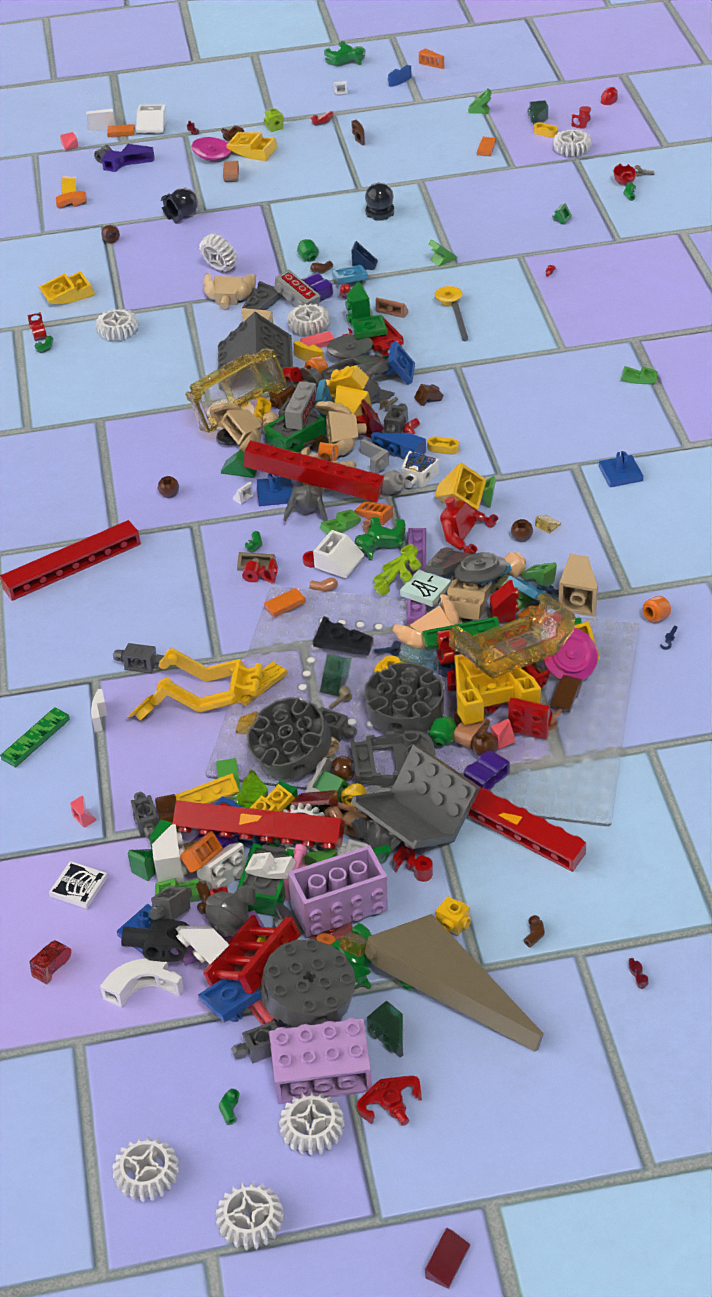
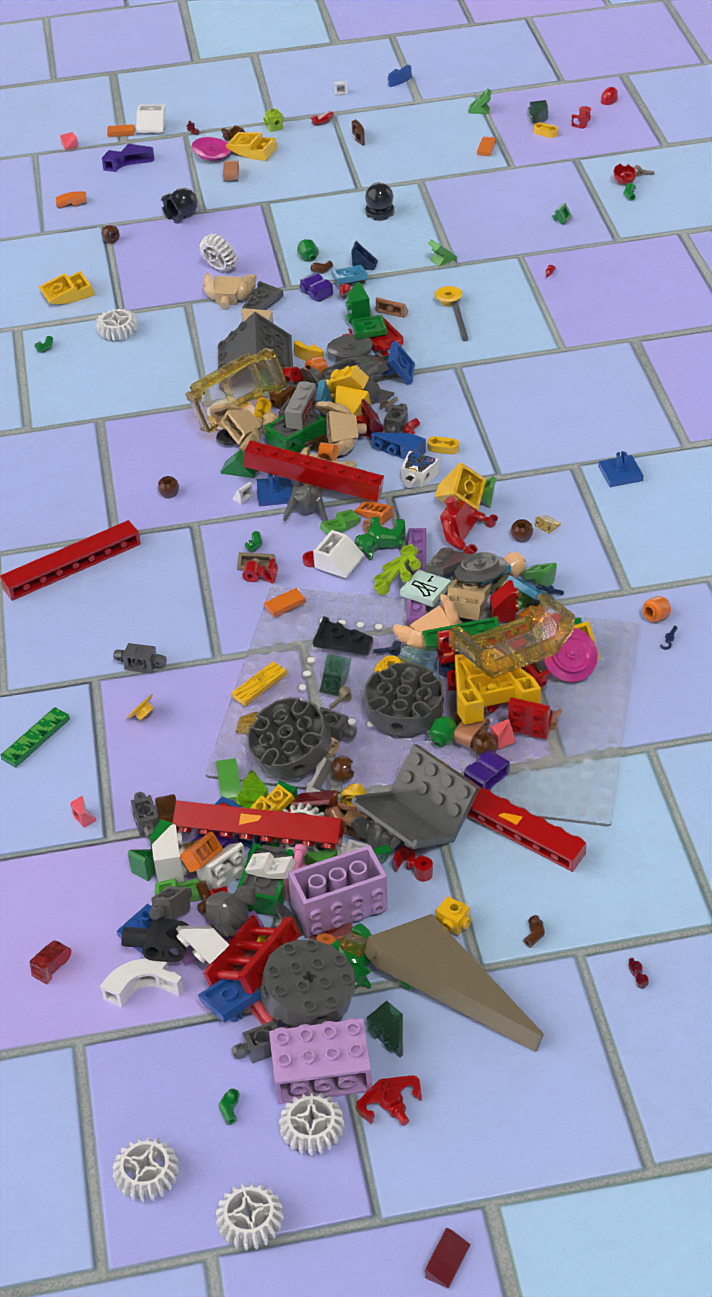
red leg [27,312,47,340] -> none
white tile [49,861,108,909] -> none
yellow slope [62,177,76,194] -> none
white slope [86,109,116,131] -> none
white slope [91,689,108,732] -> none
dark grey wheel [94,145,112,163] -> none
yellow piece [150,648,263,713] -> none
yellow tile [175,773,240,804] -> none
light grey brick [274,270,320,307] -> none
white gear [288,303,330,337] -> none
coral tile [300,331,335,348] -> none
nougat arm [309,578,338,592] -> none
green panel [314,771,349,803] -> none
green animal [324,41,366,66] -> none
dark grey slope [350,730,435,786] -> none
light grey bracket [360,439,389,474] -> none
light grey head [382,470,404,495] -> none
reddish brown bracket [414,384,444,406] -> none
orange slope [419,48,444,69] -> none
reddish brown slope [550,675,583,713] -> none
white gear [553,129,591,157] -> none
tan slope [558,553,598,617] -> none
bright green slope [621,366,658,384] -> none

